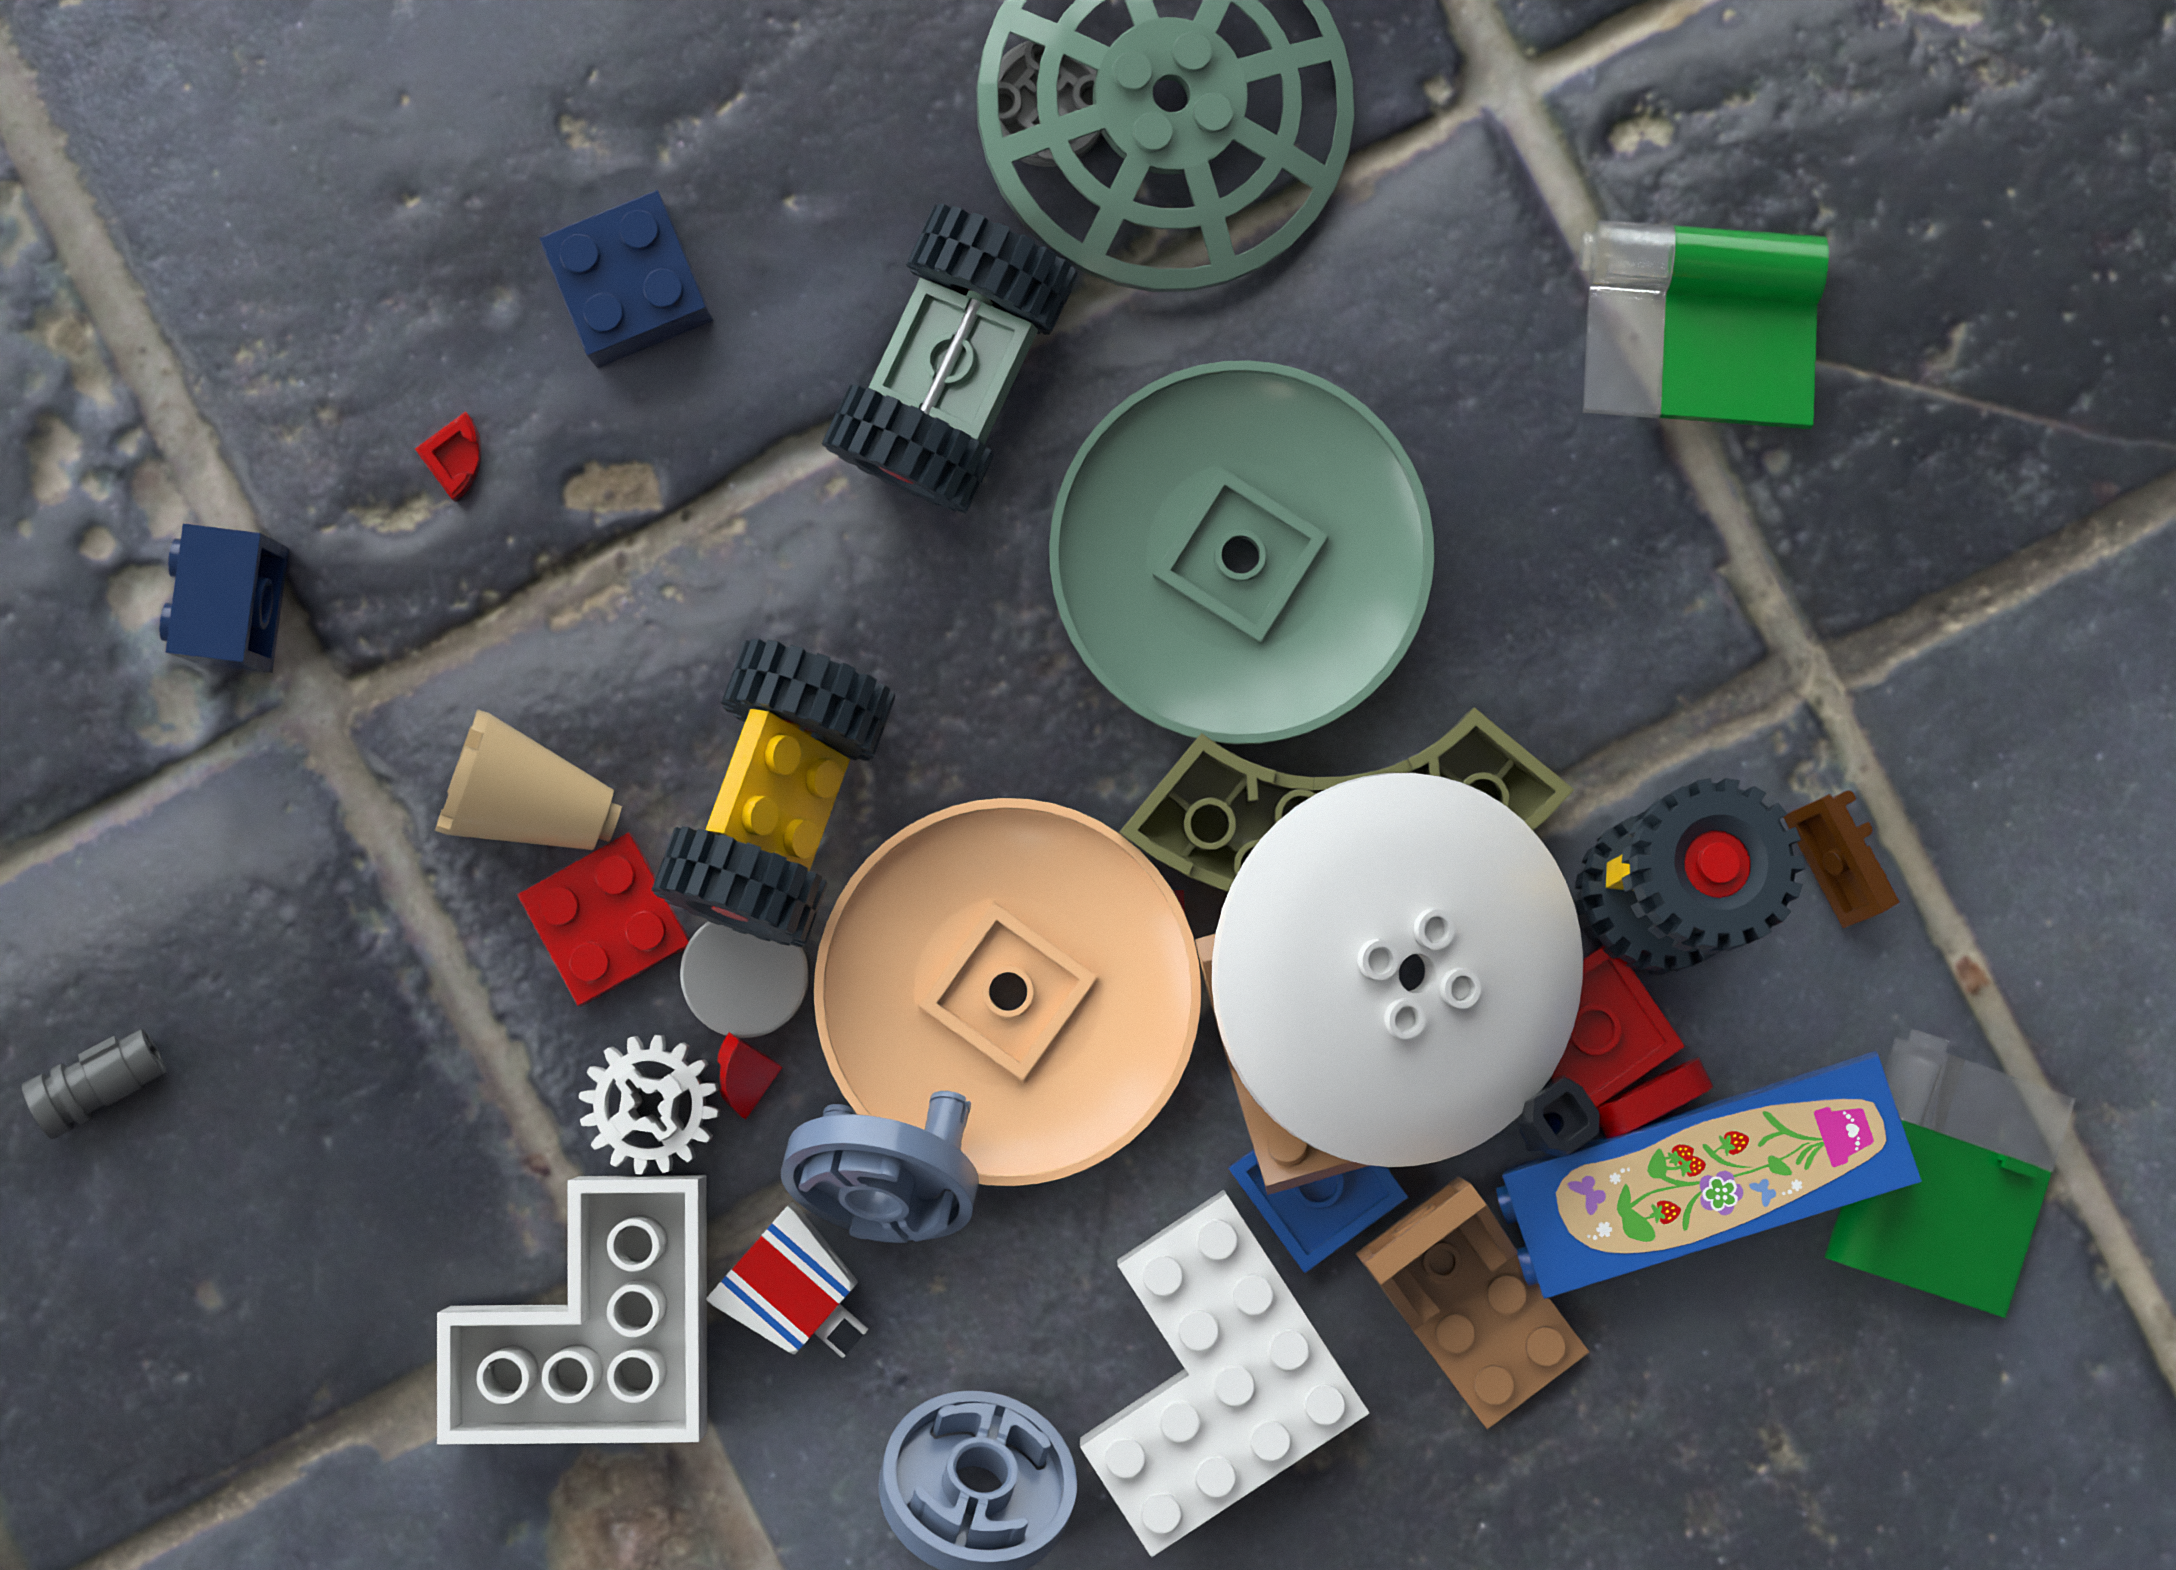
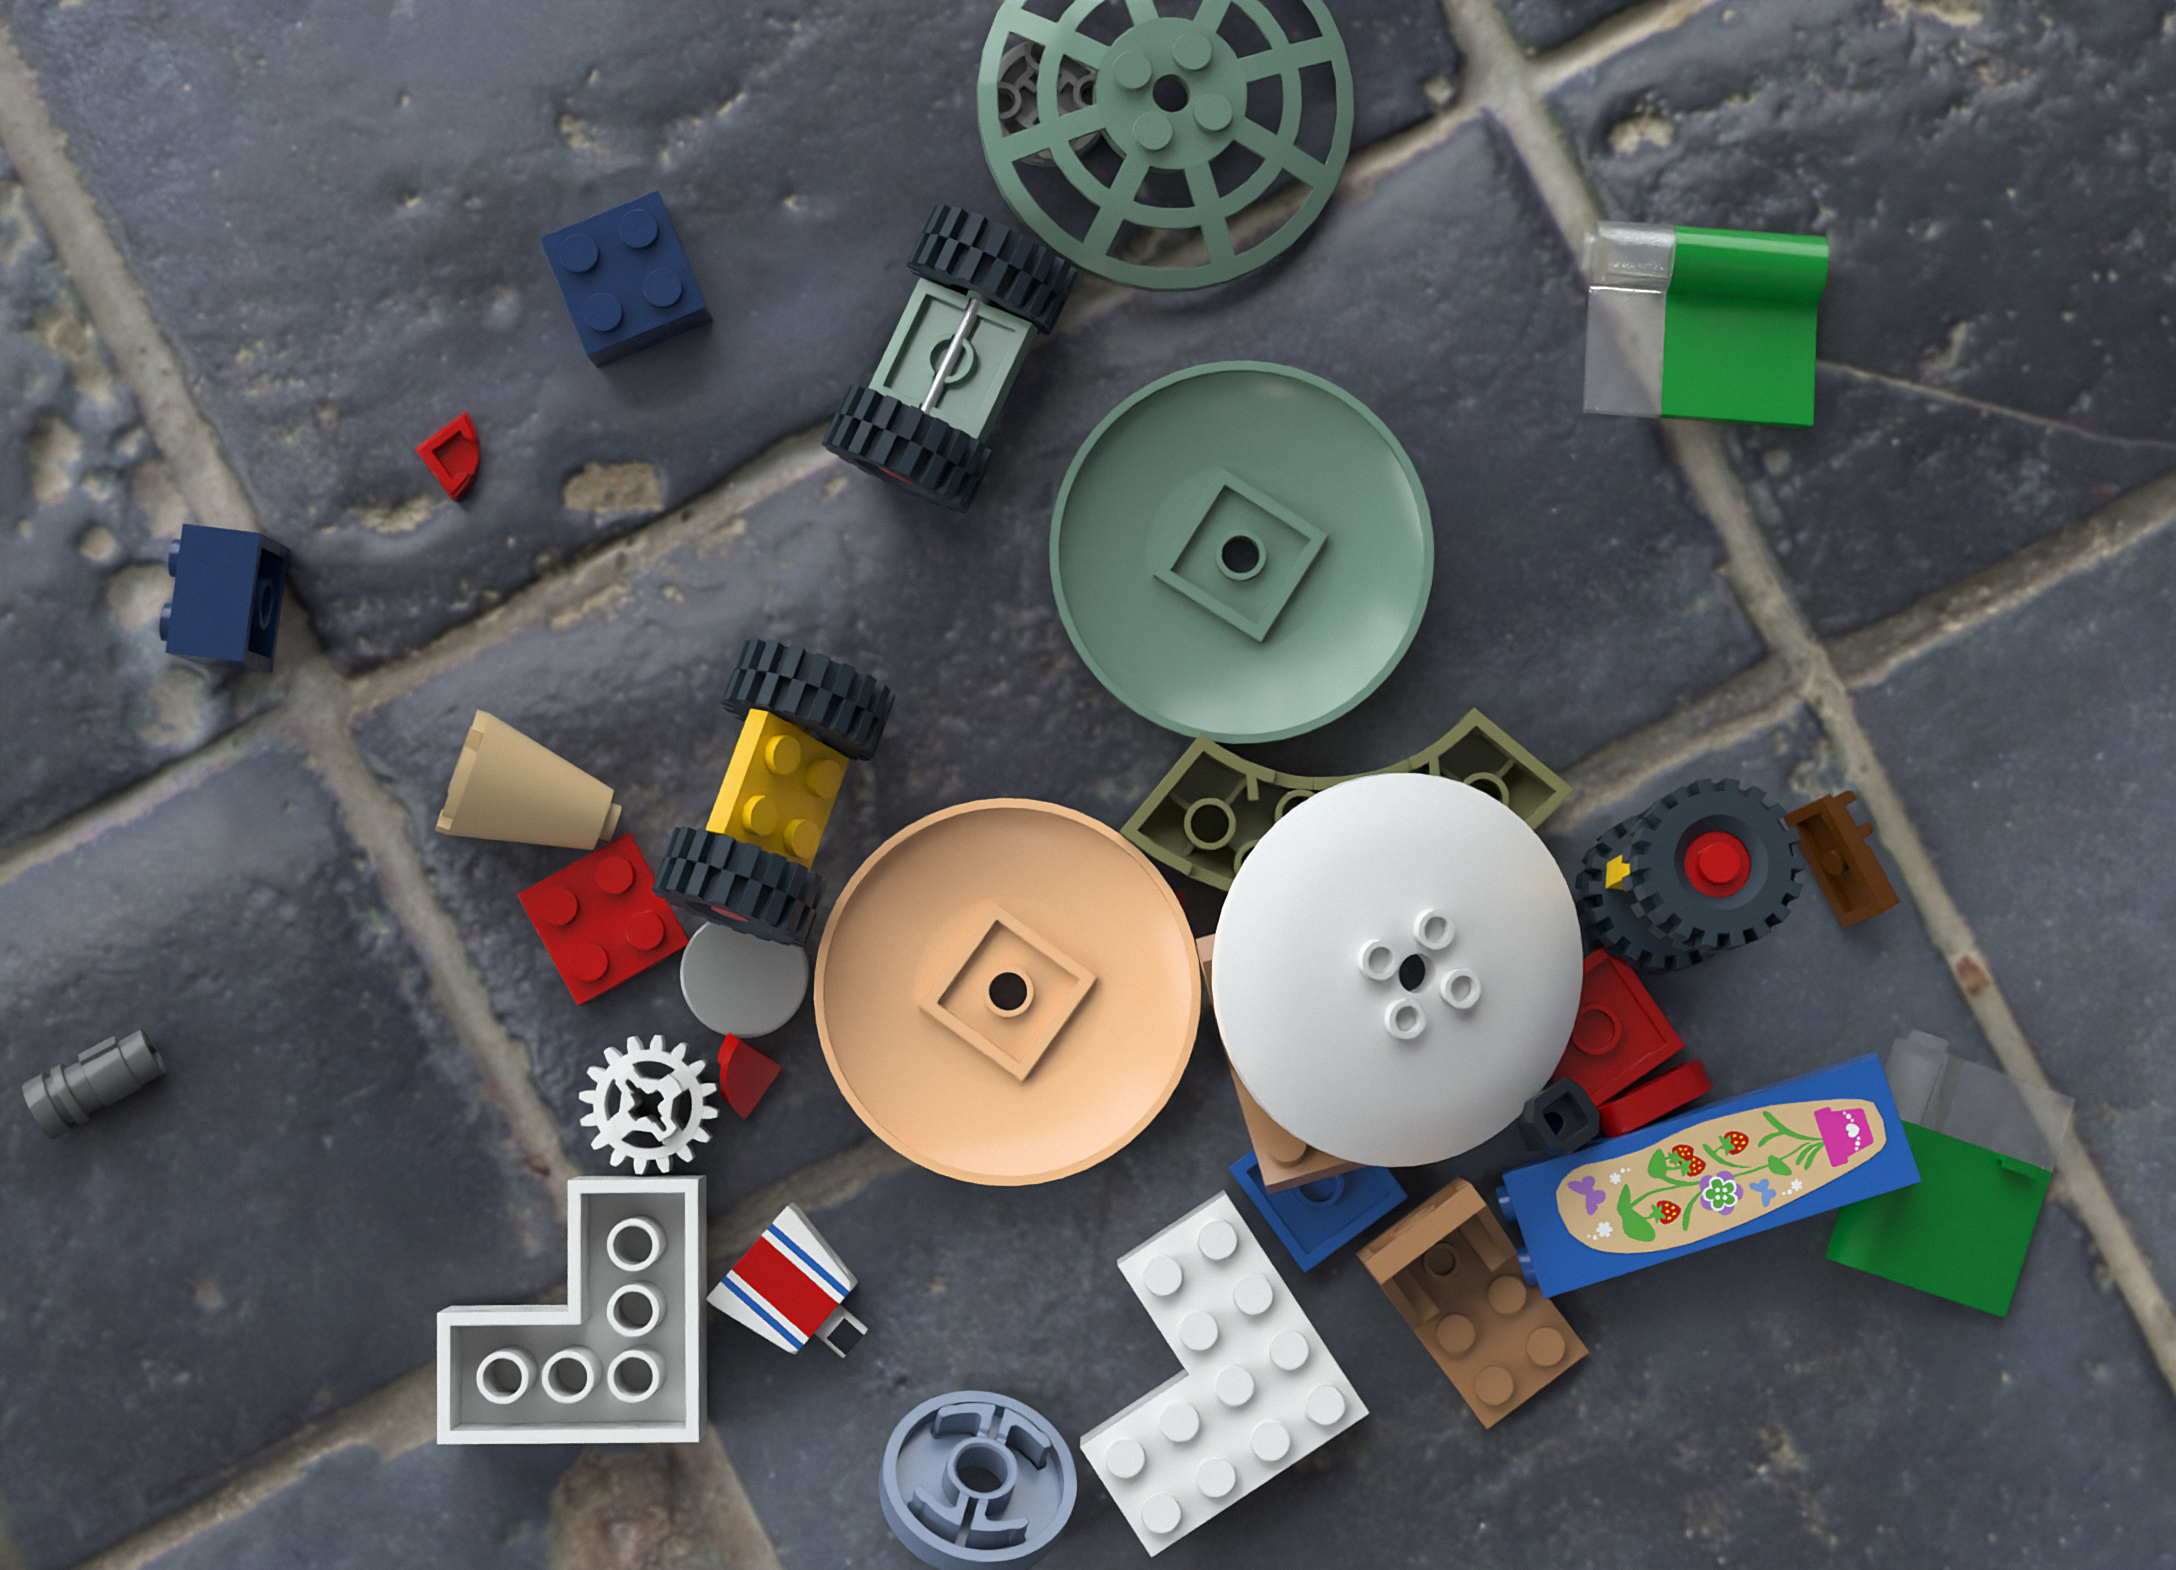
sand blue piece [781,1091,979,1243] -> none

